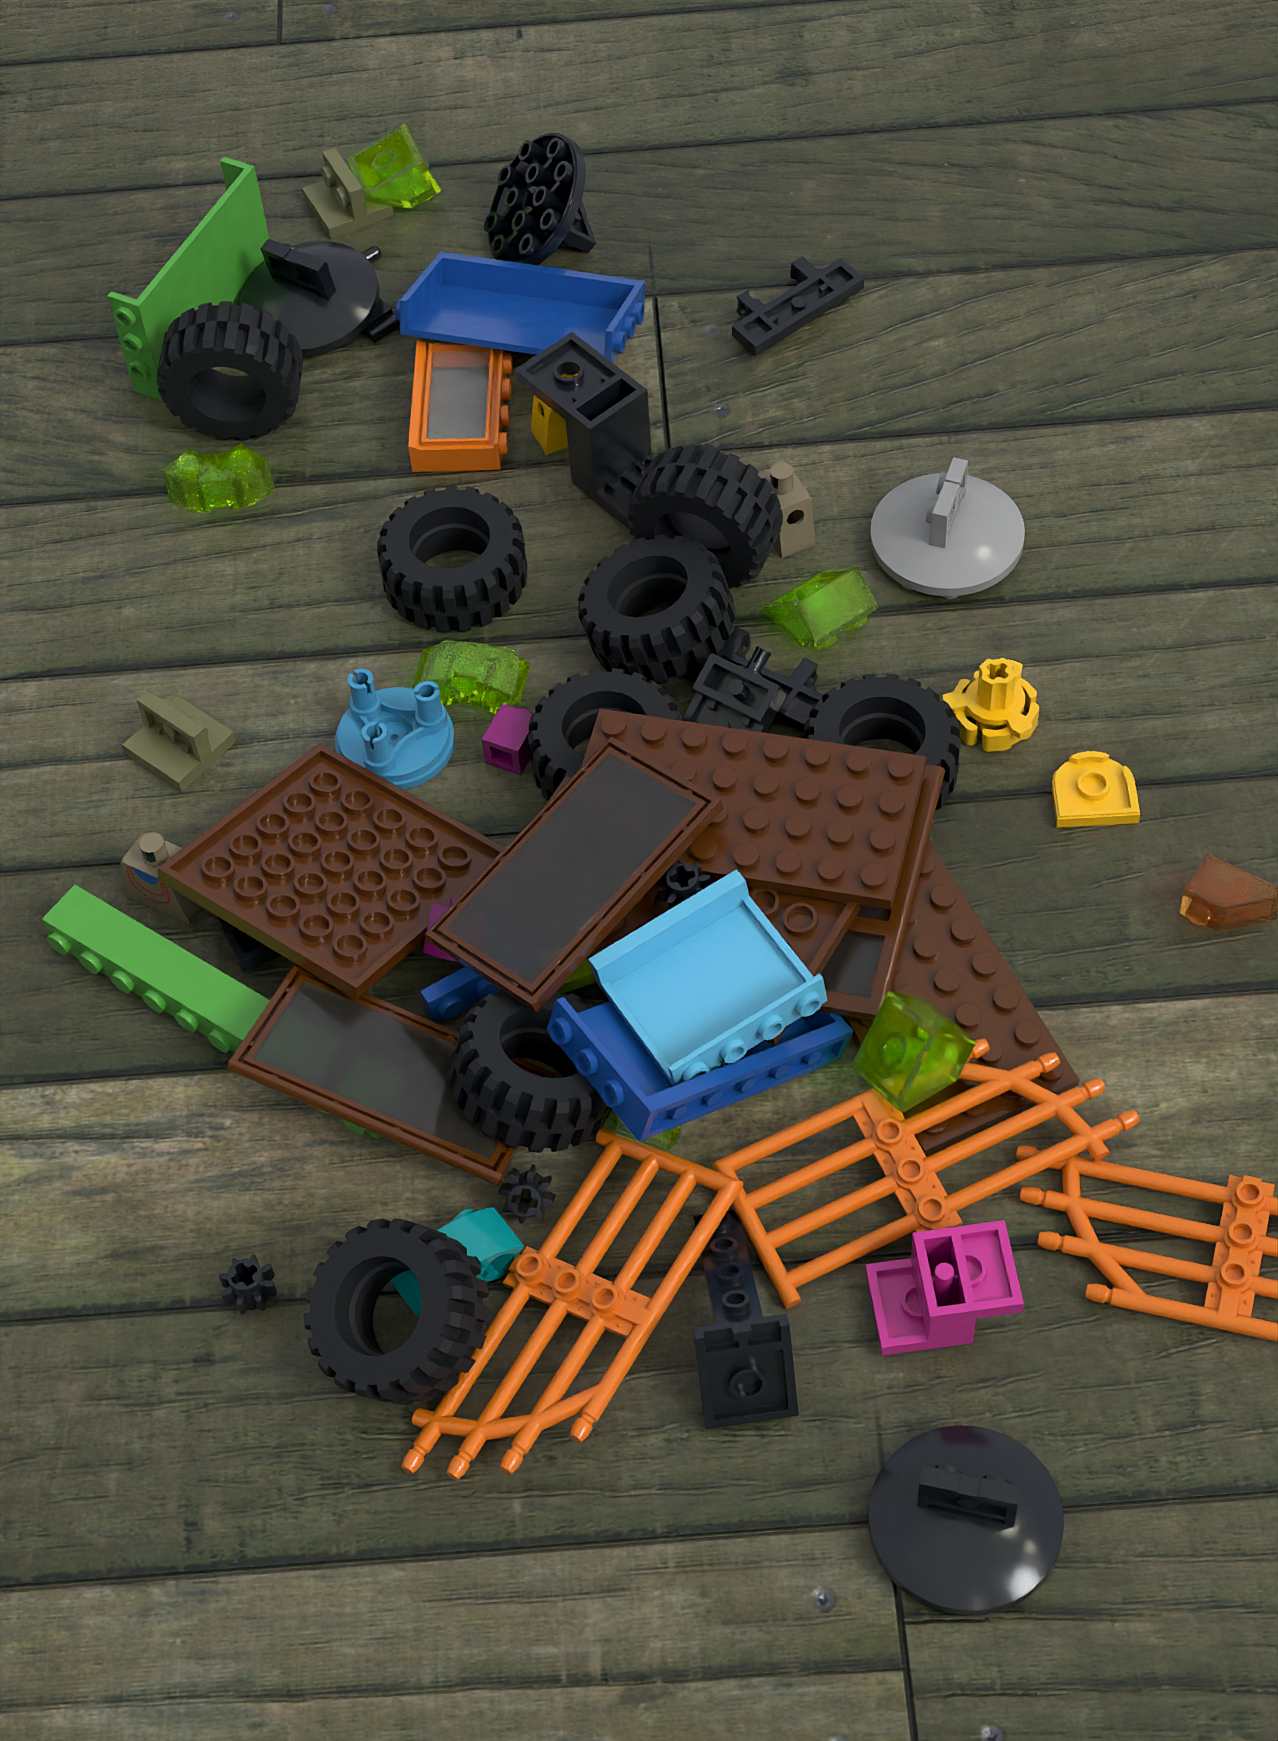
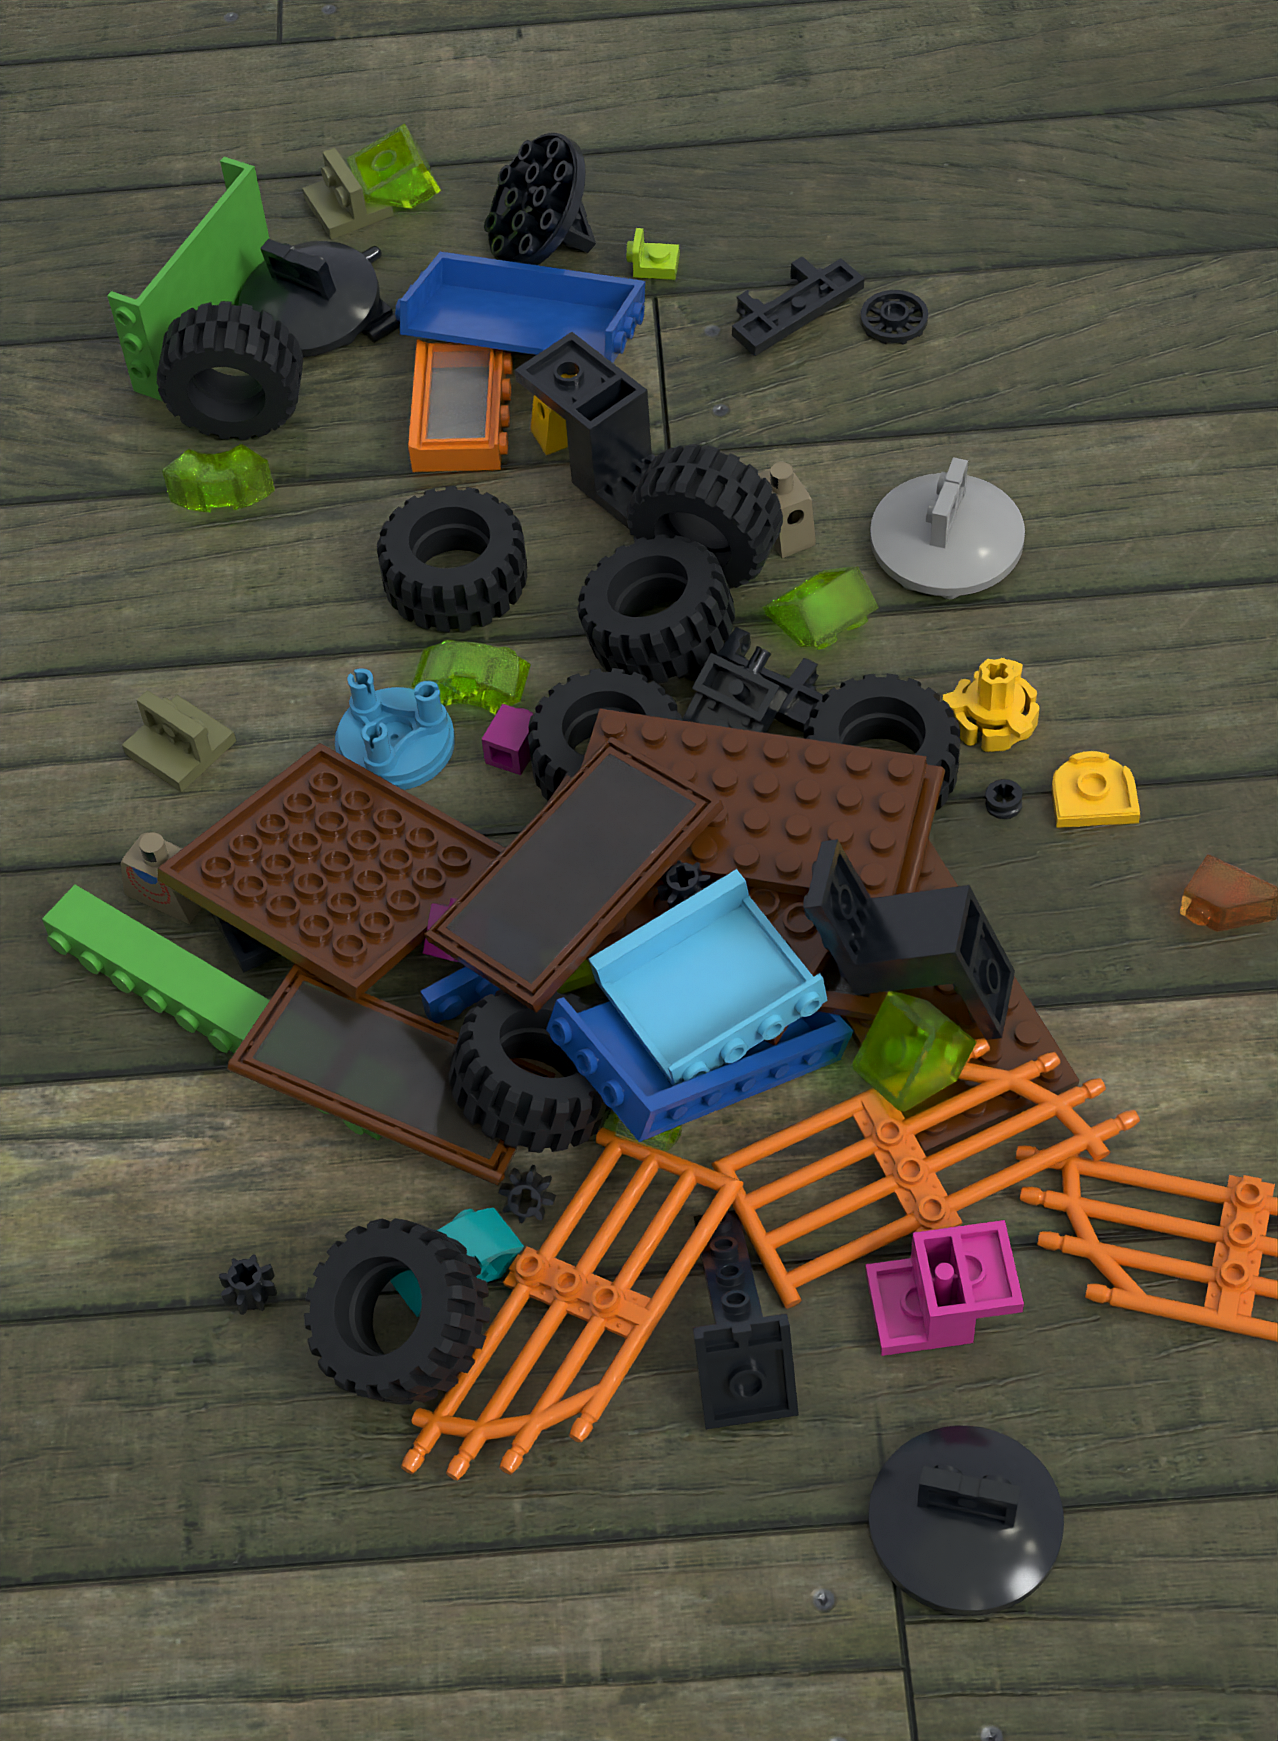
none -> lime bracket [626,228,680,280]
none -> black bracket [803,839,1015,1040]
none -> black wheel [861,290,928,345]
none -> black bush [985,779,1023,820]

